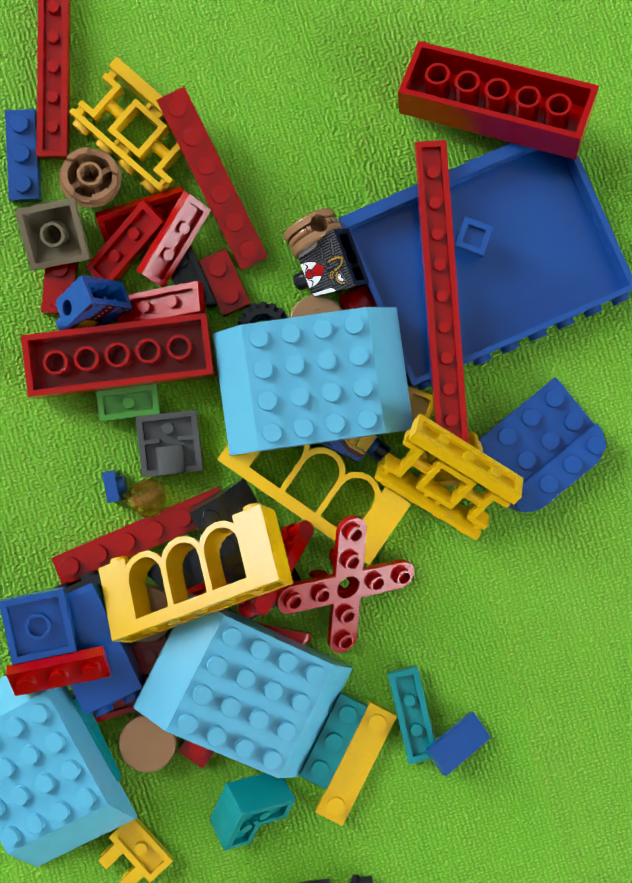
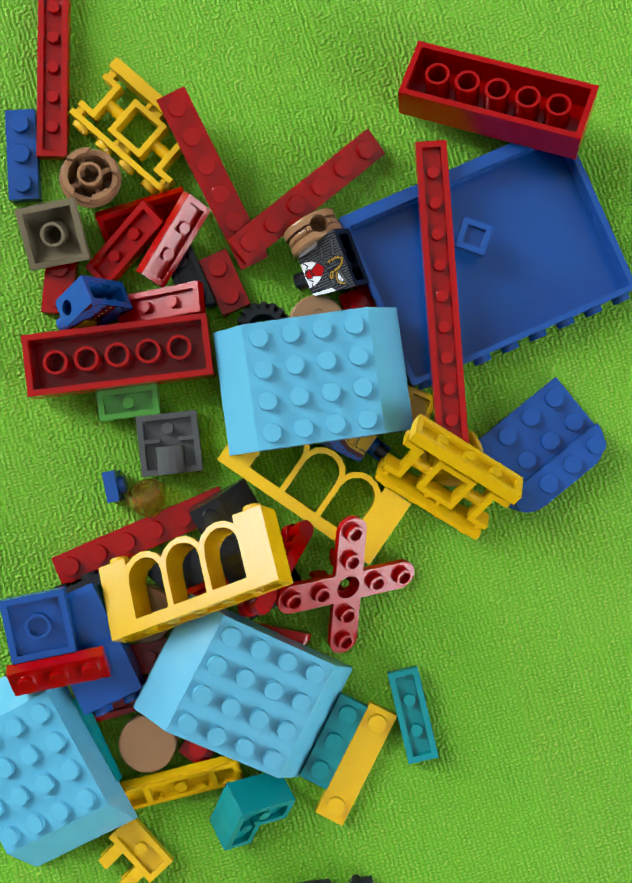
blue tile [425,712,491,776] -> none
none -> yellow plate [119,756,244,810]
none -> red plate [226,129,386,265]

